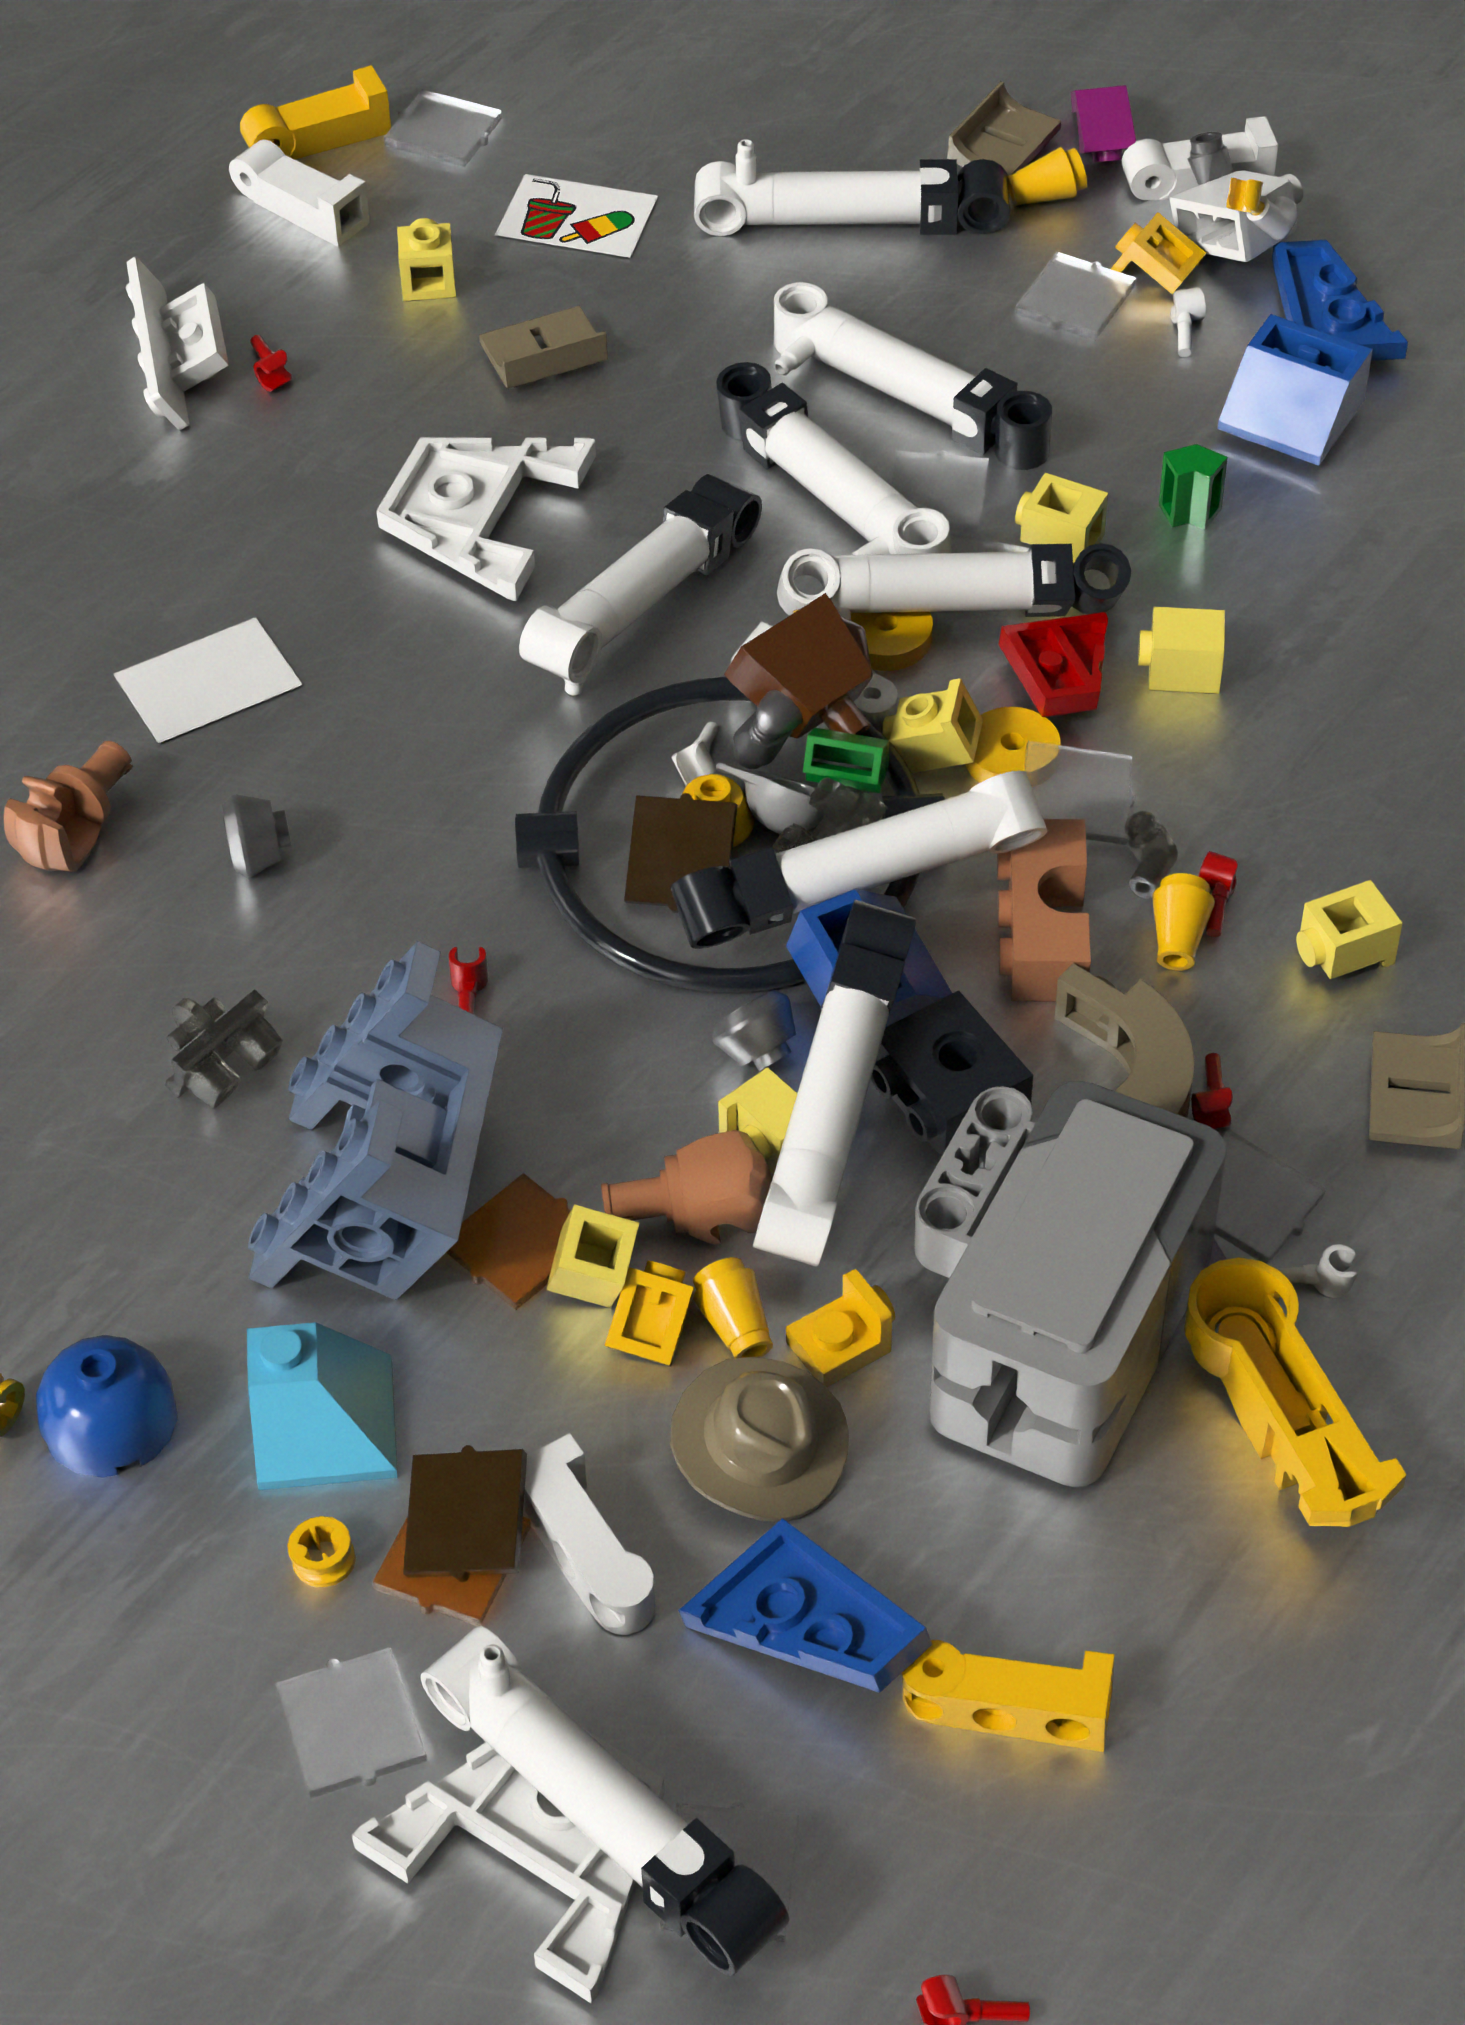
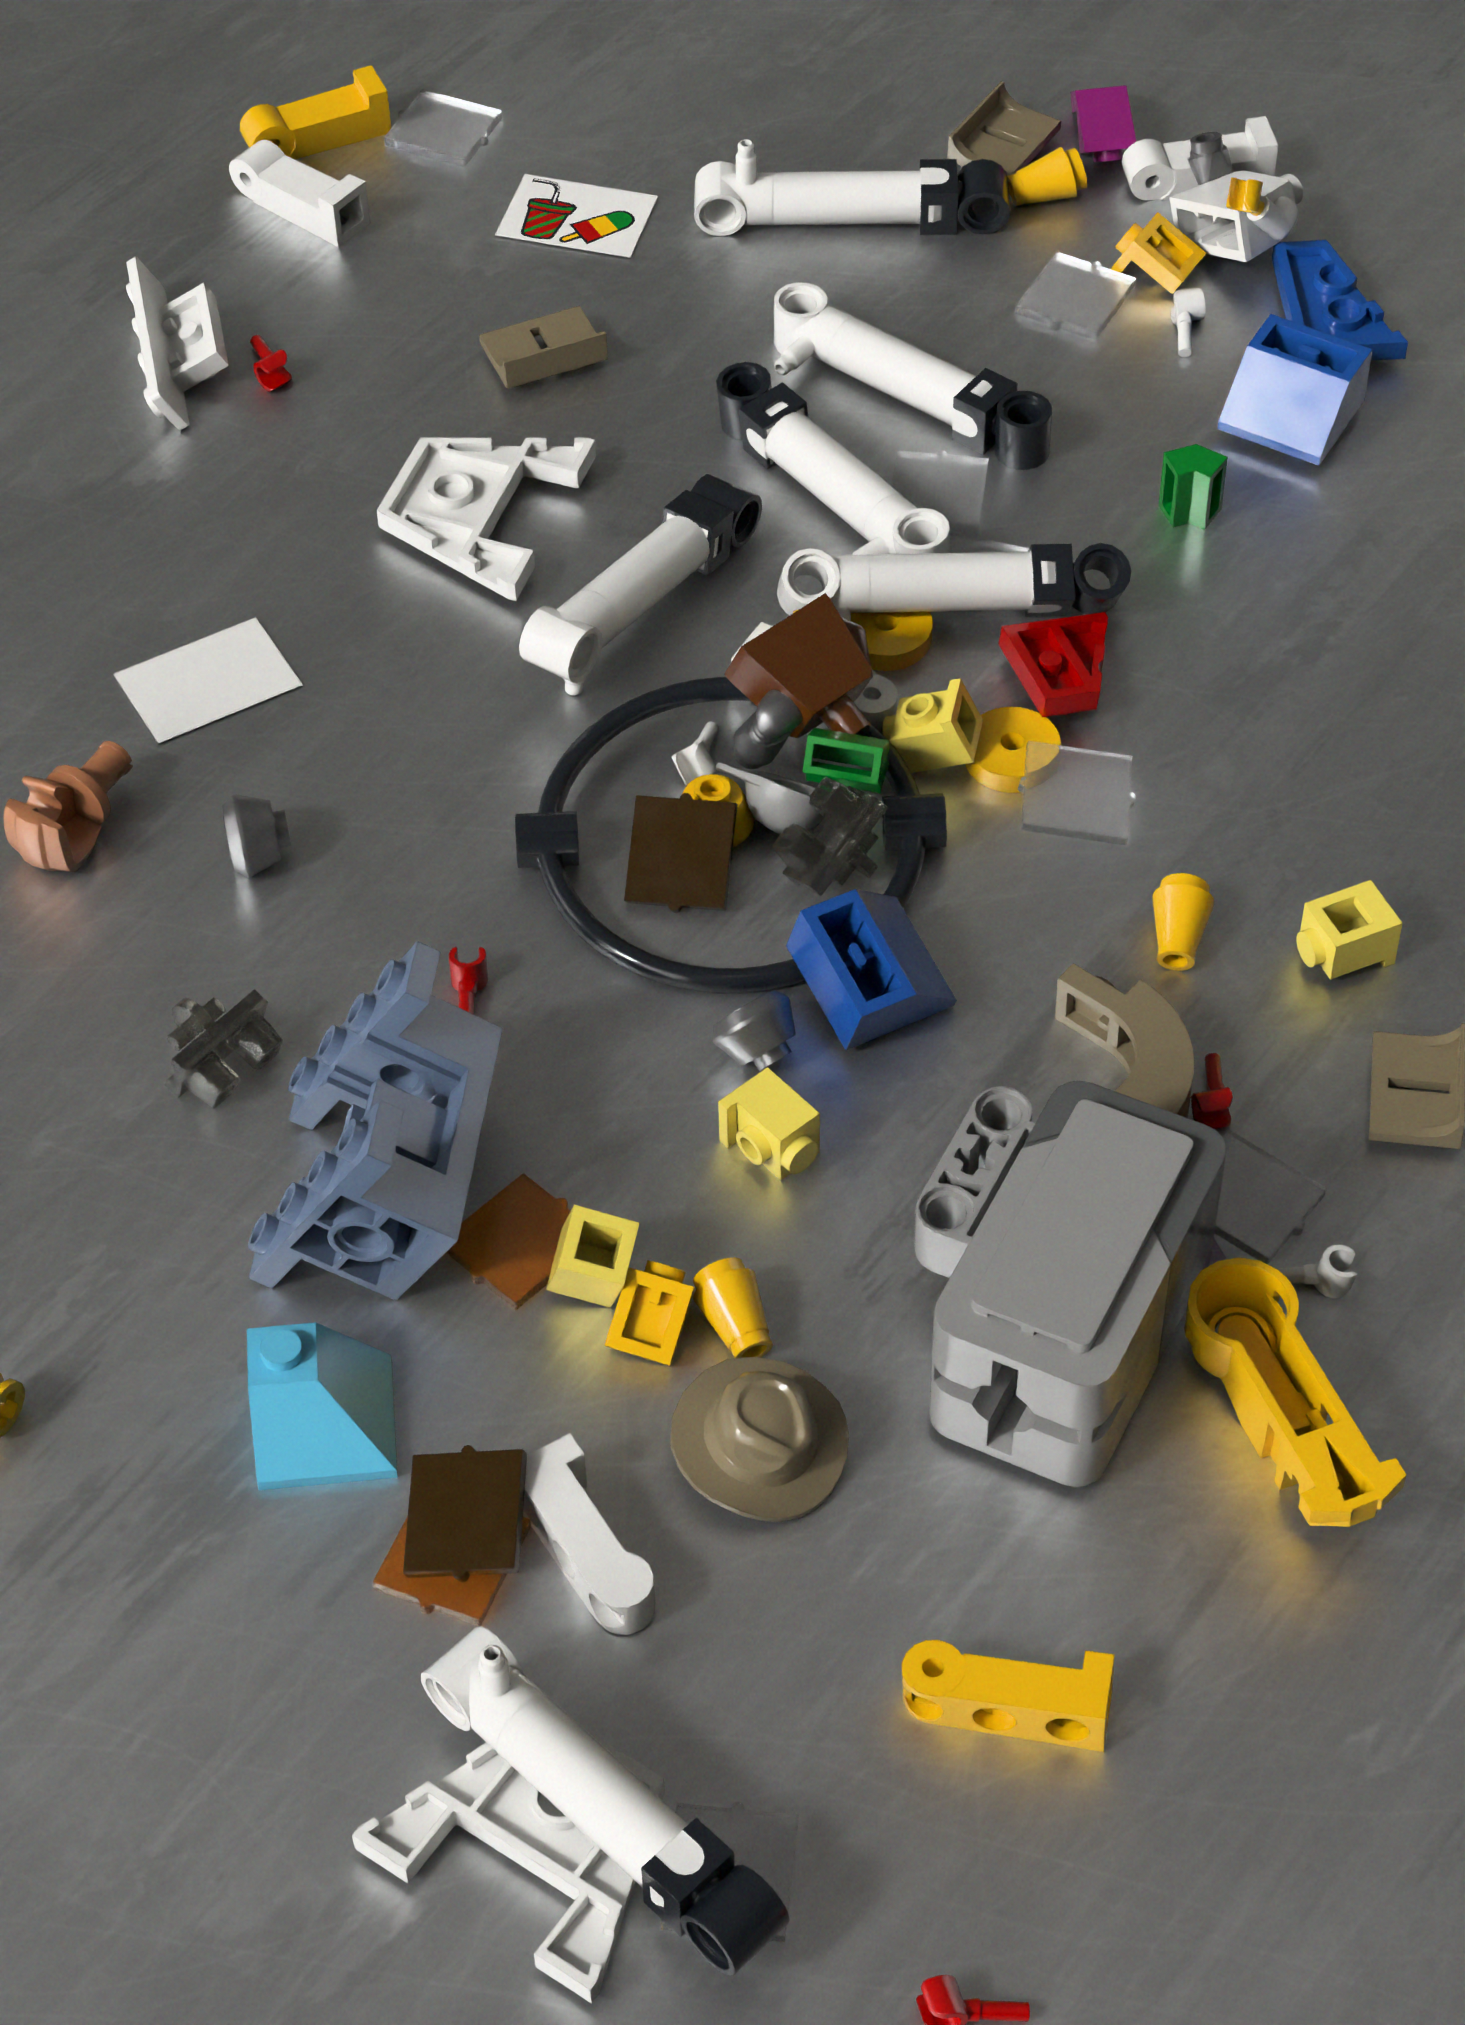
blue cylinder [36,1335,178,1478] -> none
clear piece [276,1647,427,1798] -> none
yellow bush [287,1516,356,1587] -> none
light yellow brick [397,218,456,301] -> none
nougat piece [601,1130,772,1244] -> none
white piece [670,770,1048,949] -> none
blue wing [678,1518,932,1693] -> none
white piece [752,899,917,1267] -> none
yellow bracket [786,1269,896,1387] -> none
black brick [871,990,1034,1157] -> none
nougat arch [997,819,1091,1002] -> none
light yellow brick [1015,472,1108,563] -> none
clear smoke arm [1124,811,1178,899] -> none
light yellow brick [1138,607,1225,694] -> none
red hand [1198,851,1238,937] -> none

